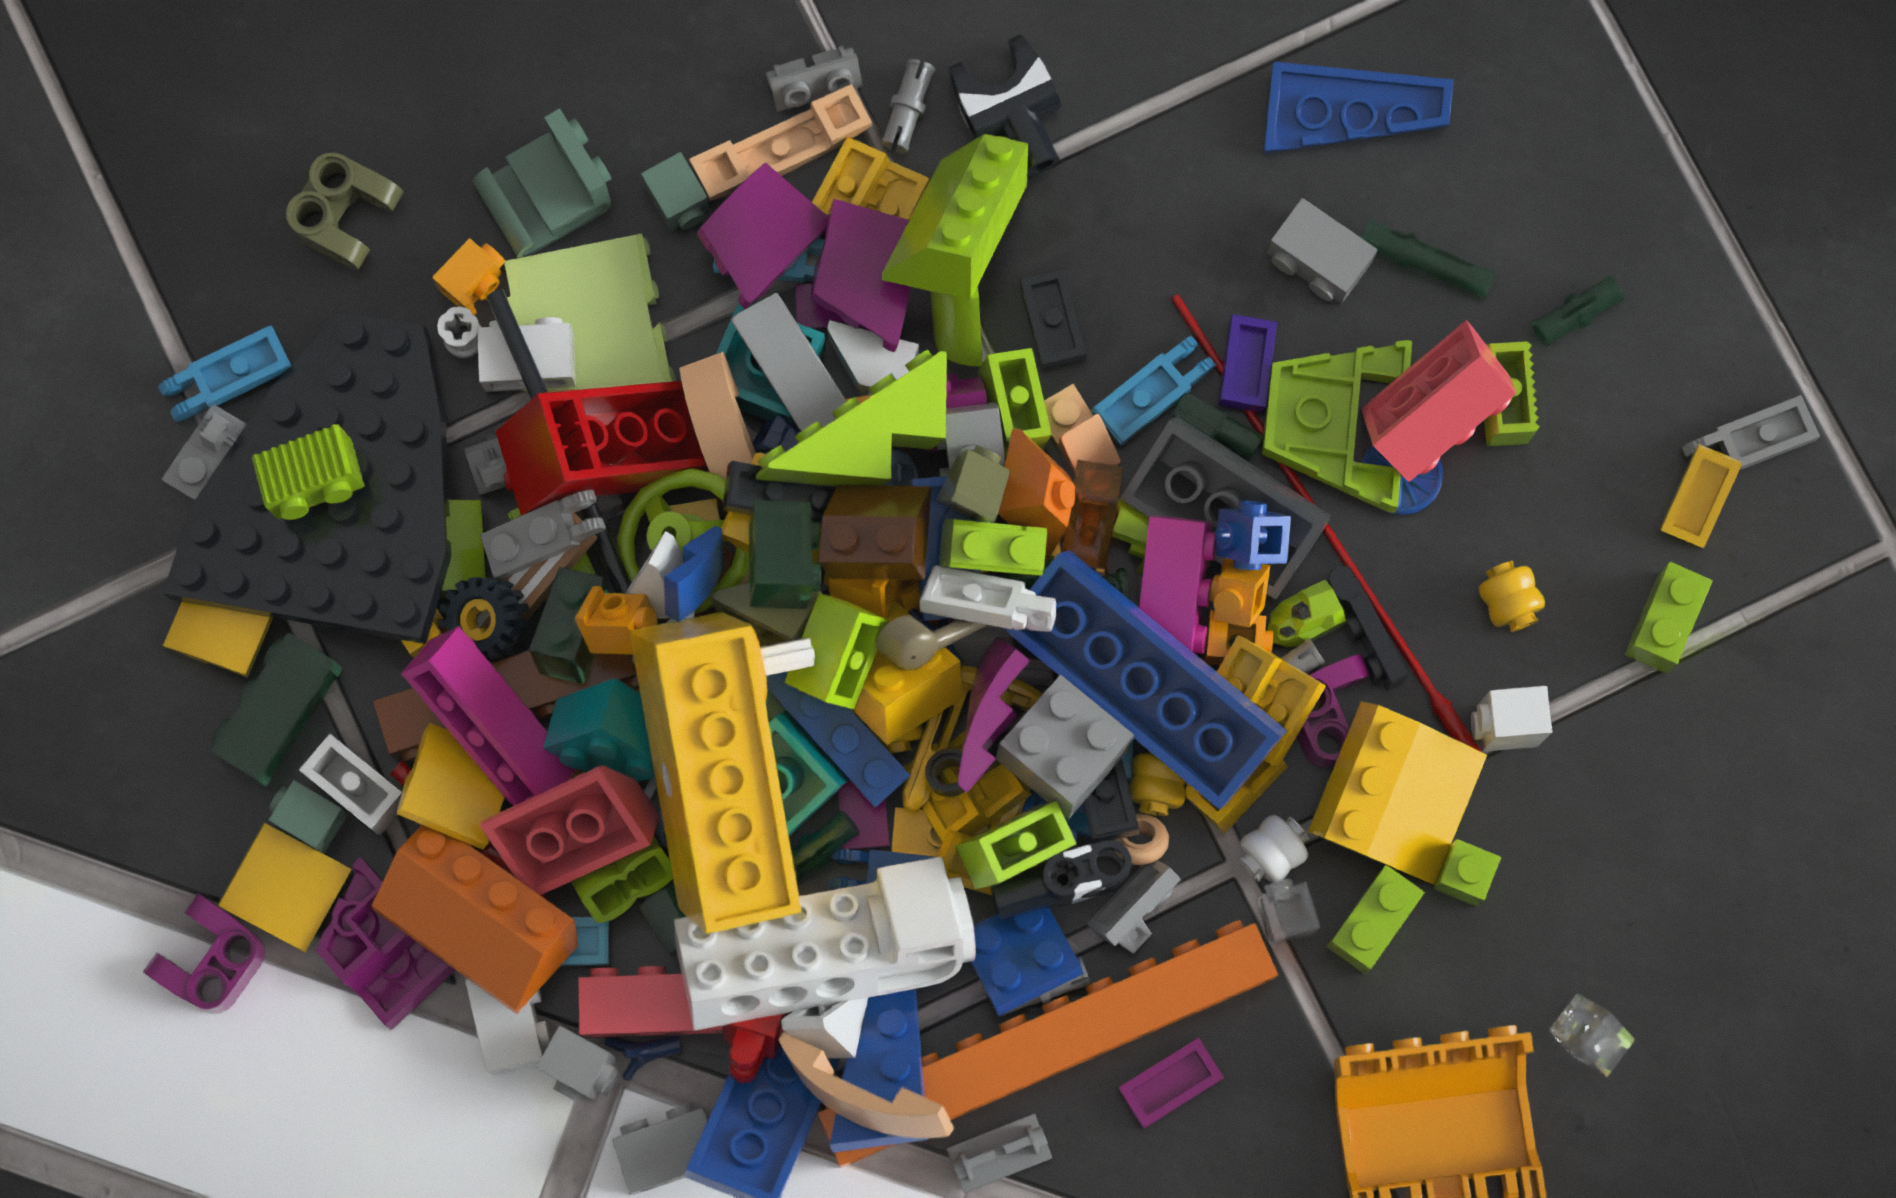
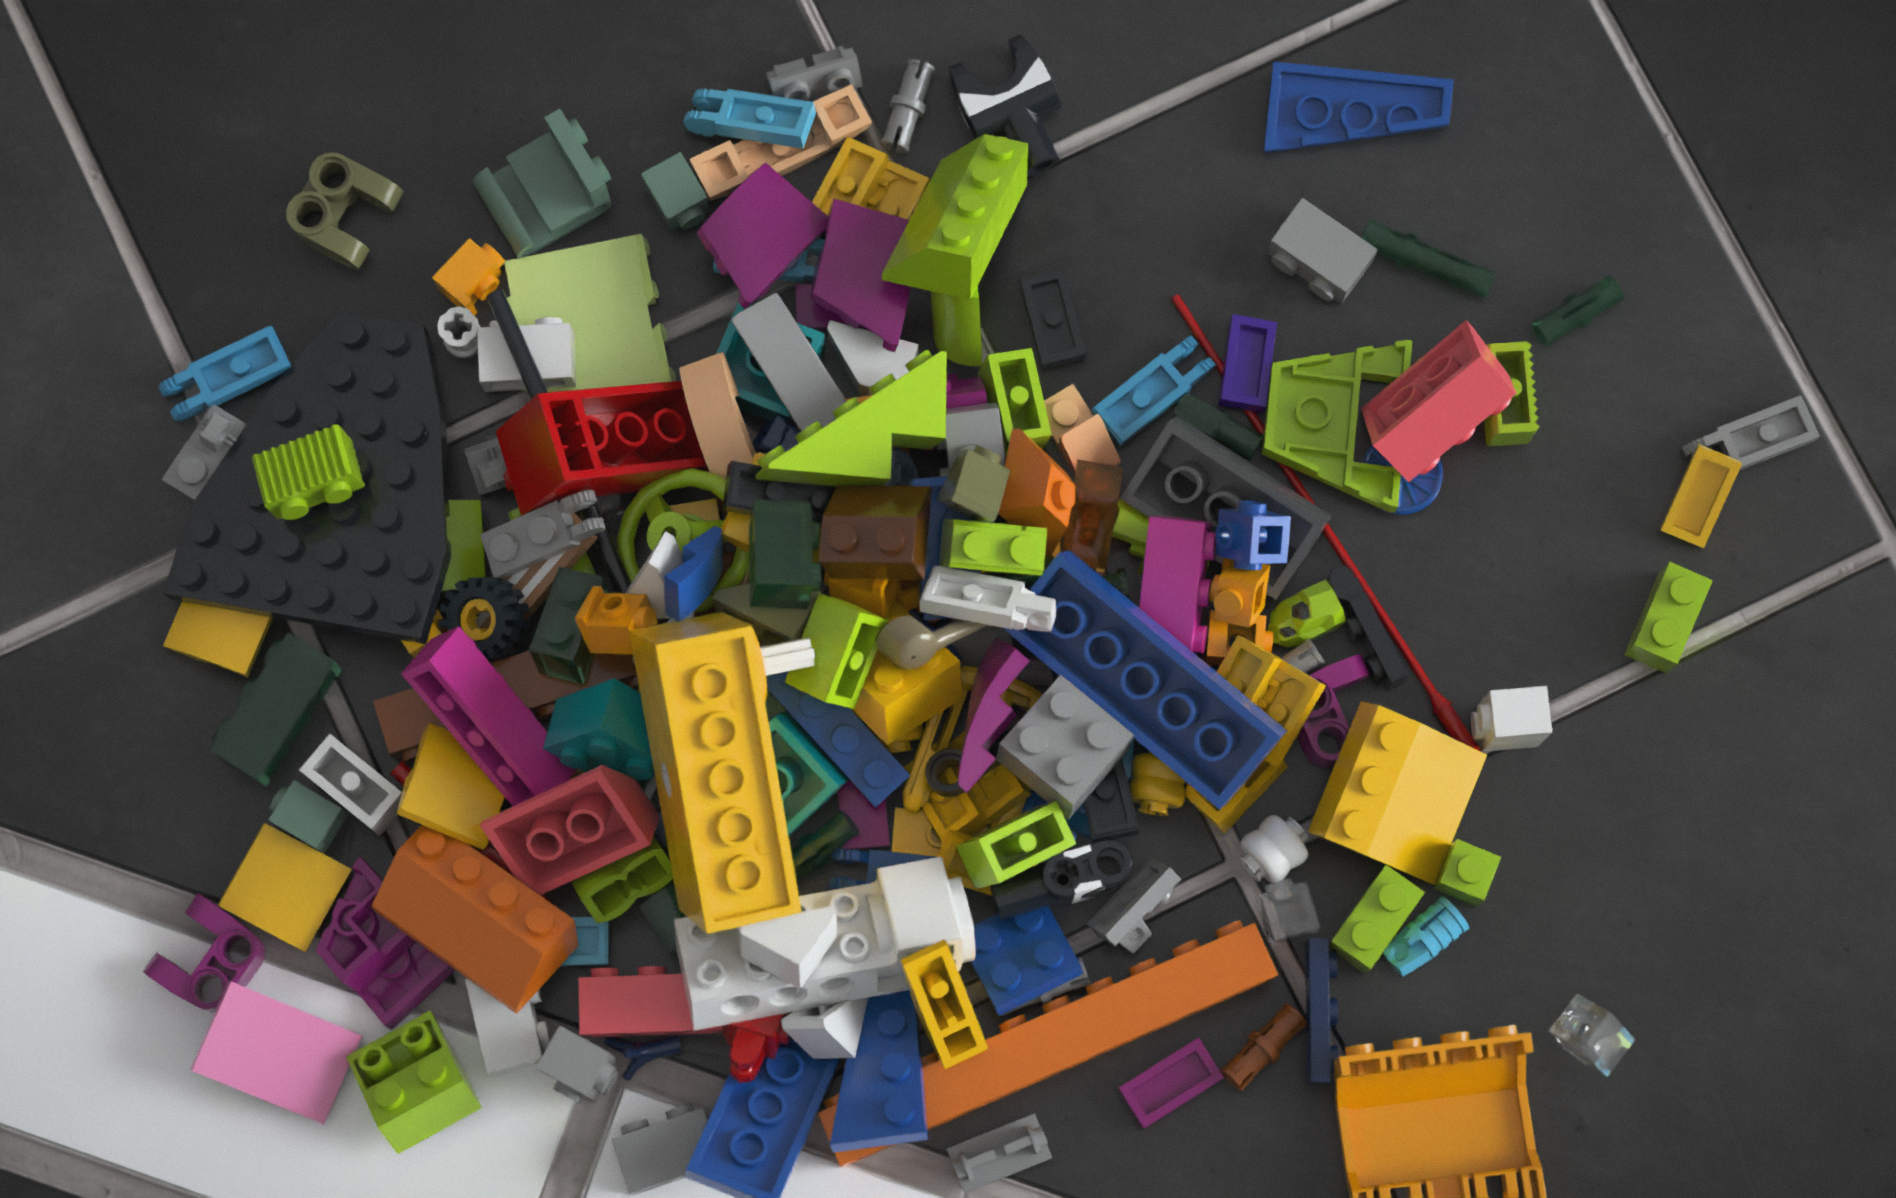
light nougat slope [778,1032,954,1138] -> none
light nougat piece [1113,813,1169,865] -> none
yellow piece [1479,561,1545,632] -> none
none -> bright pink tile [190,981,362,1124]
none -> lime slope [346,1010,482,1154]
none -> medium azure hinge [683,88,816,149]
none -> white slope [739,905,837,989]
none -> yellow slope [900,939,988,1069]
none -> dark orange pin [1220,1003,1307,1092]
none -> dark blue plate [1305,938,1339,1085]
none -> medium azure hinge [1383,896,1469,977]

